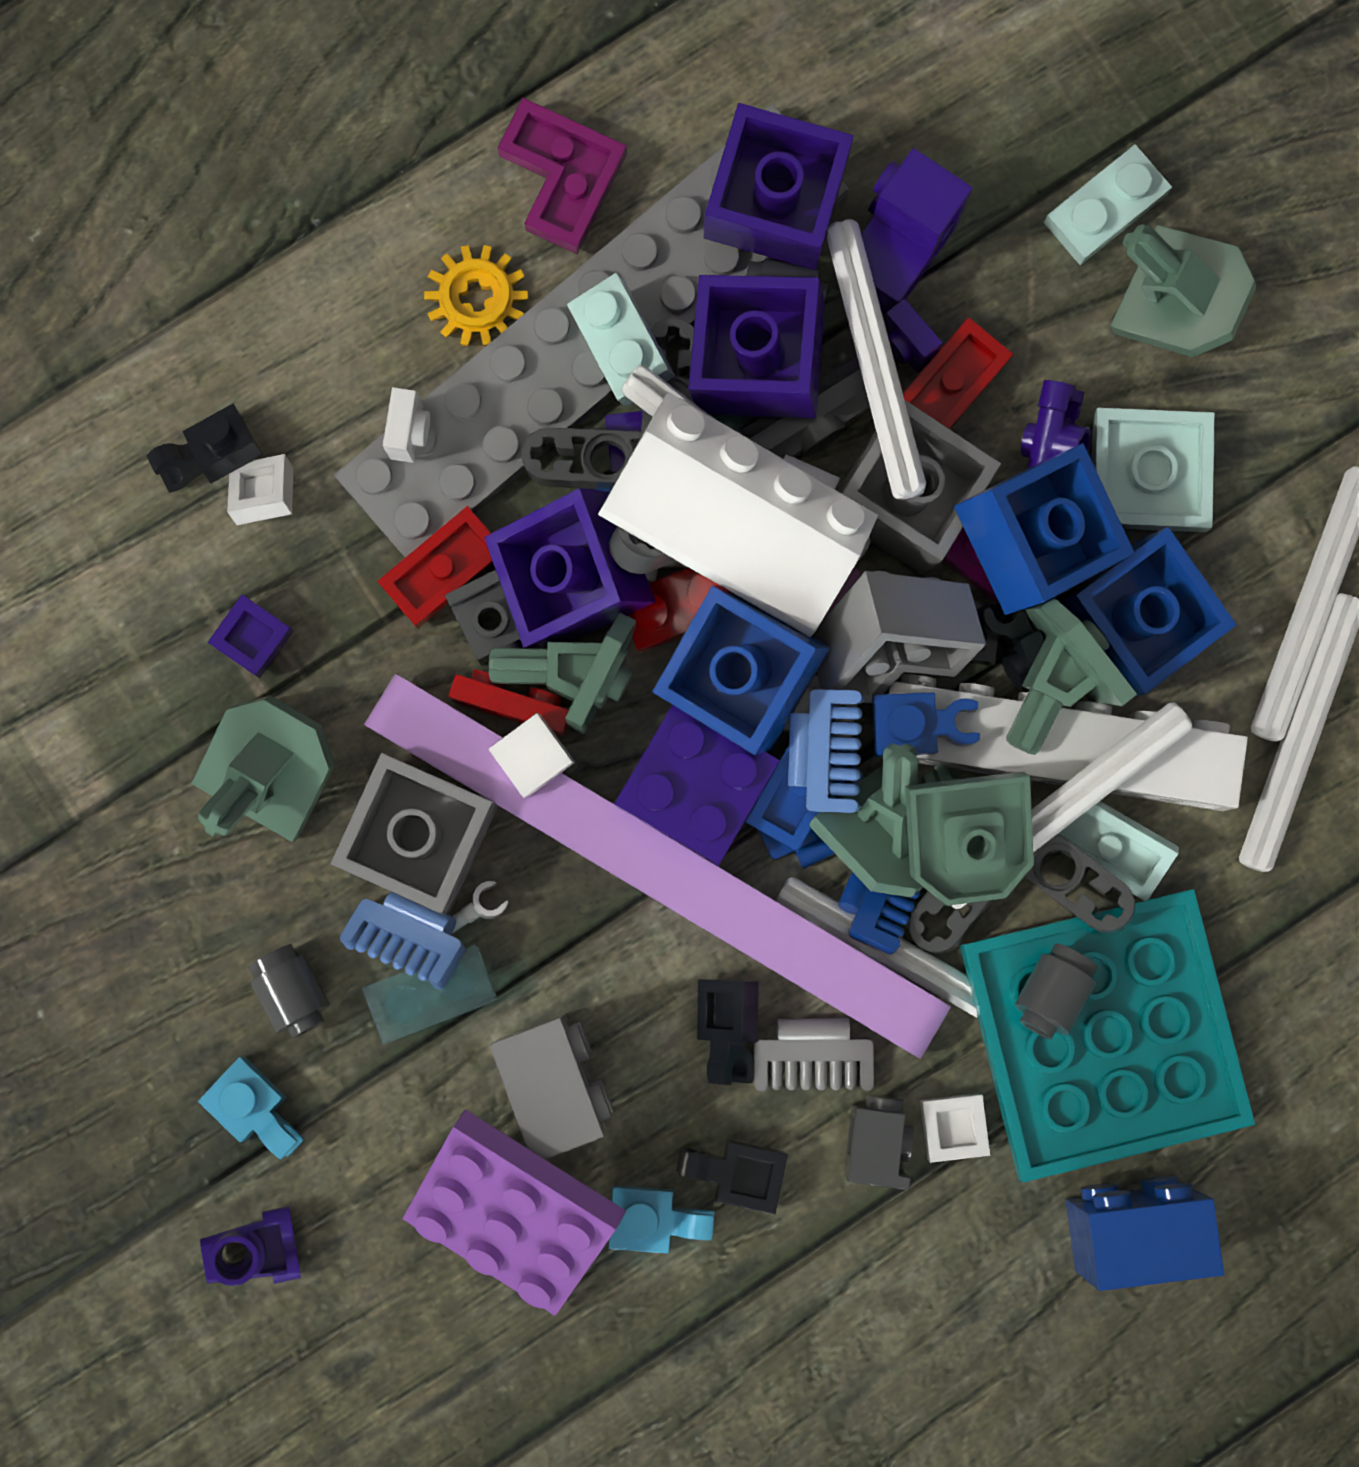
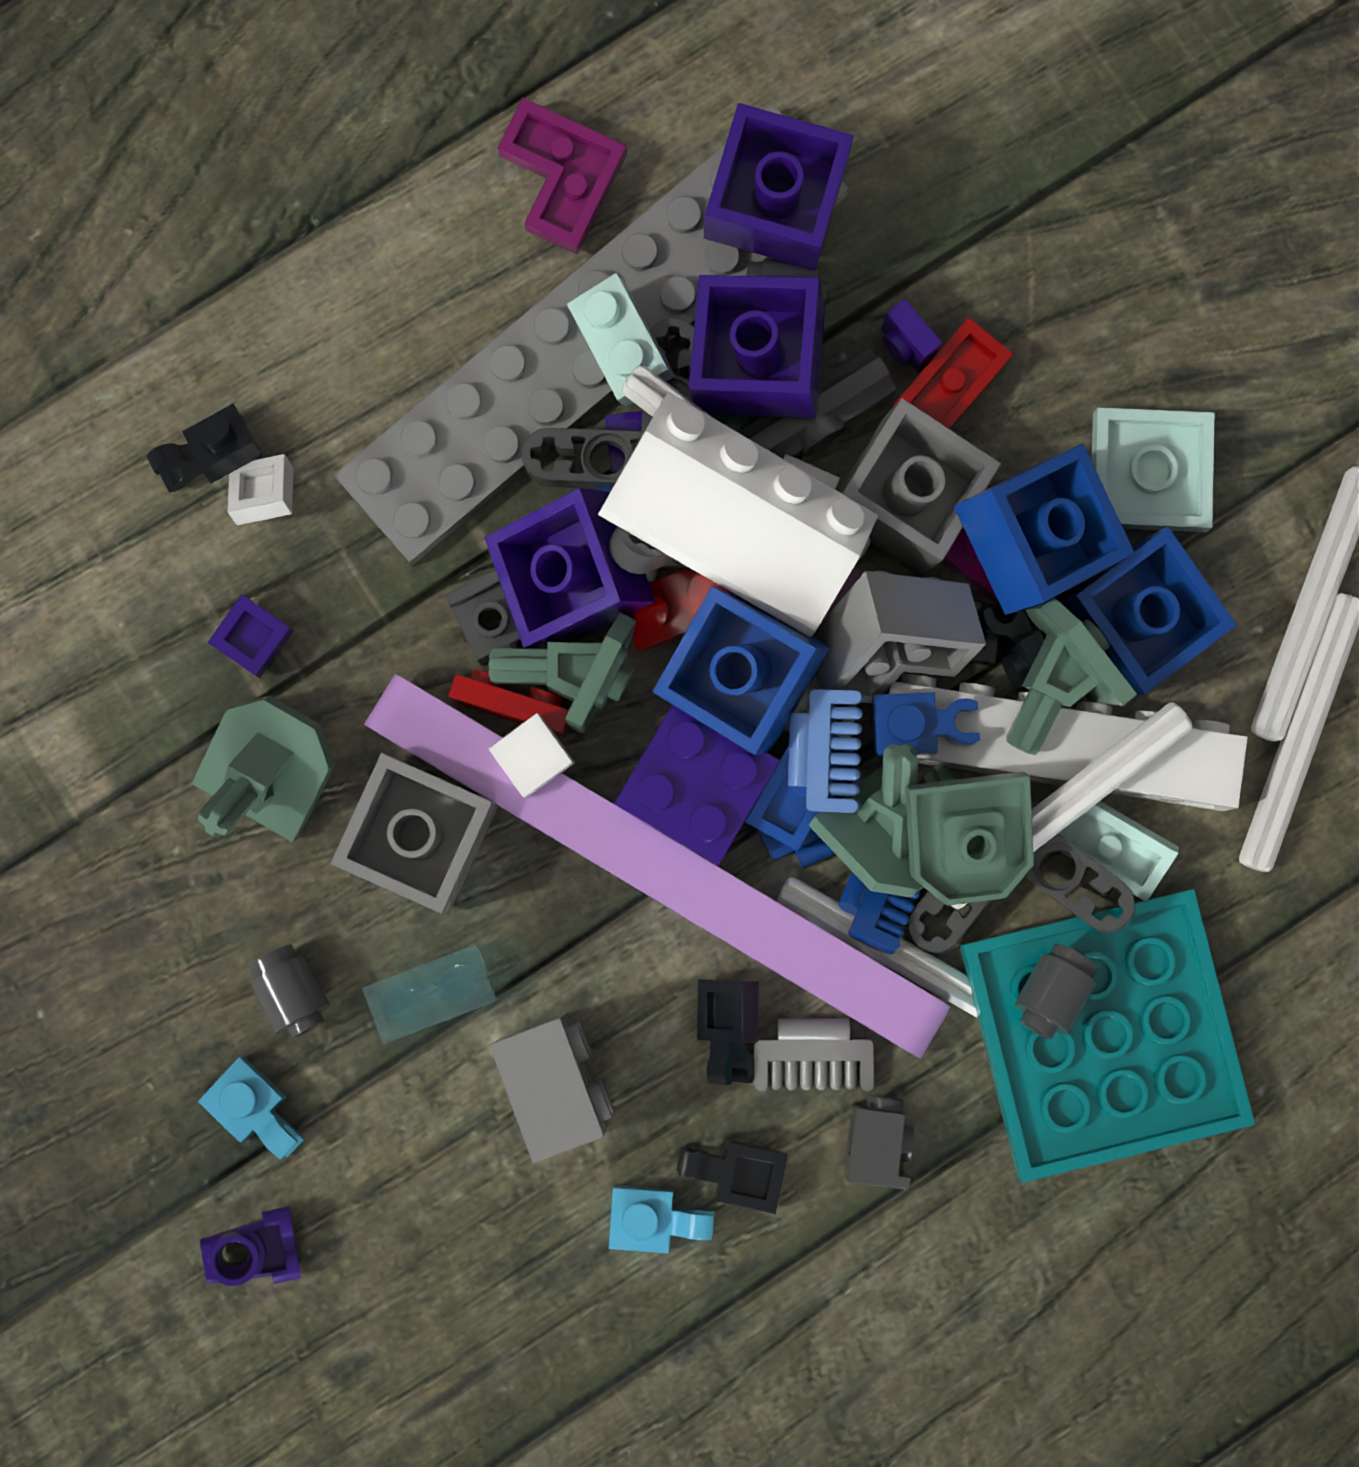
medium blue piece [340,892,465,990] -> none
red plate [377,506,494,629] -> none
white plate [382,387,430,463] -> none
medium lavender plate [402,1109,626,1316] -> none
yellow gear [424,245,528,347] -> none
white hand [453,881,508,933] -> none
white axle [827,219,926,500] -> none
dark purple brick [836,148,973,314] -> none
white plate [920,1093,990,1163] -> none
dark purple plate [1021,380,1091,469] -> none
light aqua plate [1043,144,1172,265] -> none
blue brick [1065,1176,1224,1291] -> none
sand green piece [1110,224,1256,358] -> none

